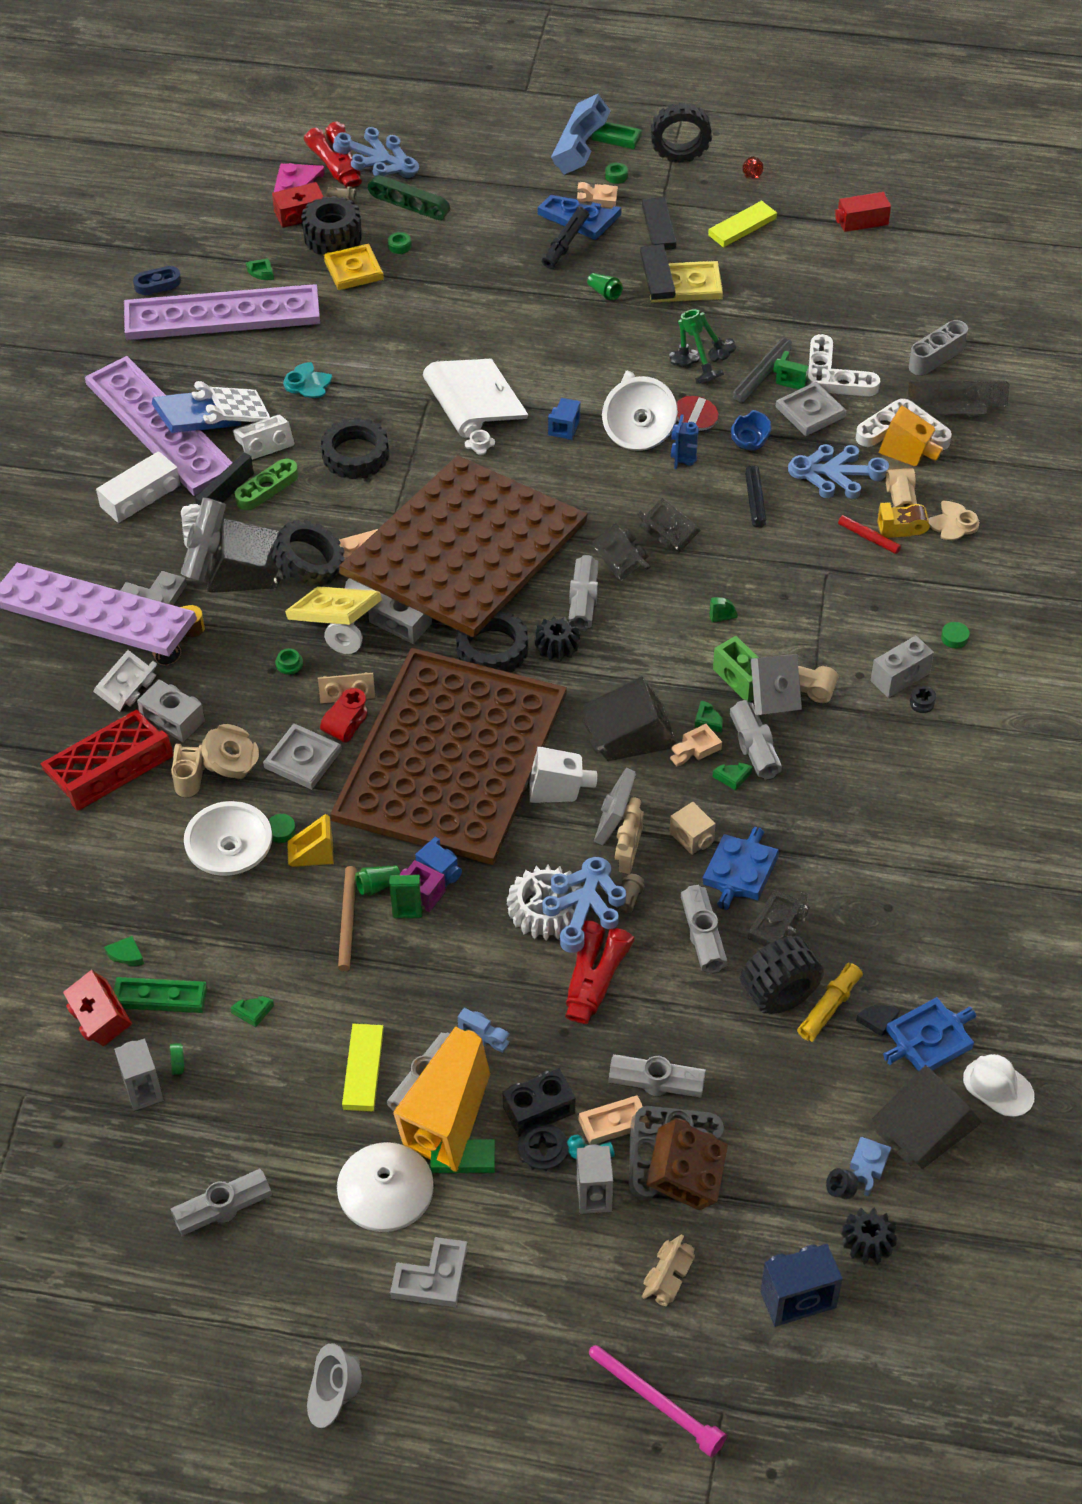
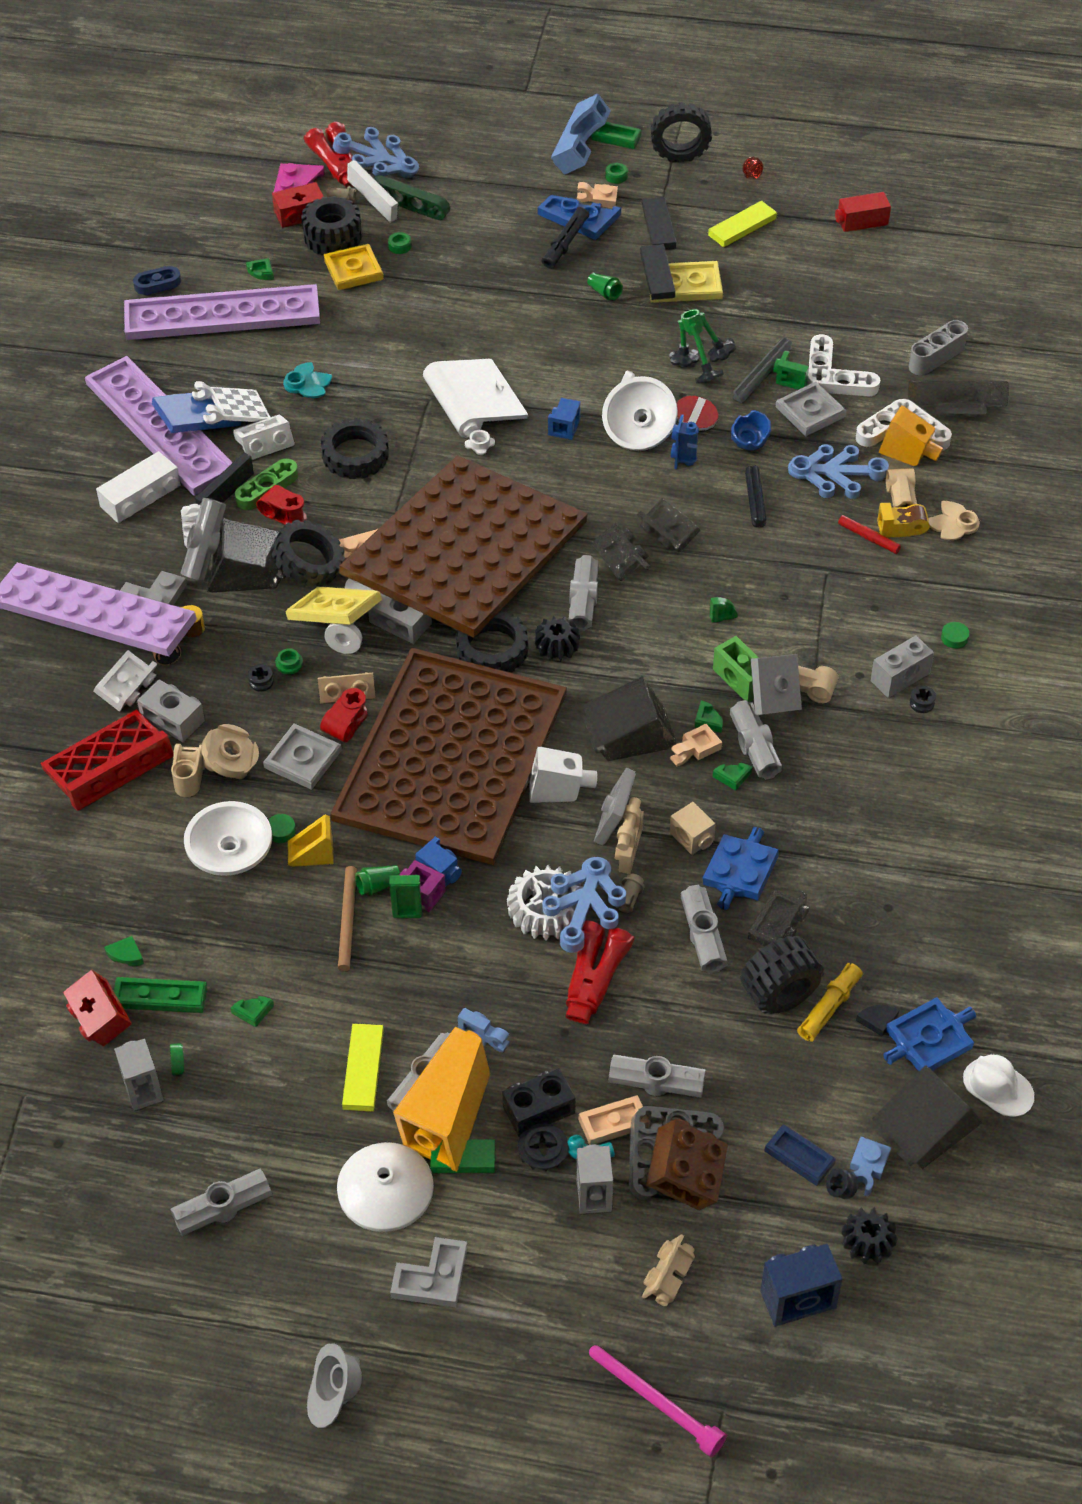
none -> black bush [248,664,274,692]
none -> red piece [256,485,307,525]
none -> white tile [347,160,398,223]
none -> dark blue tile [764,1124,836,1186]

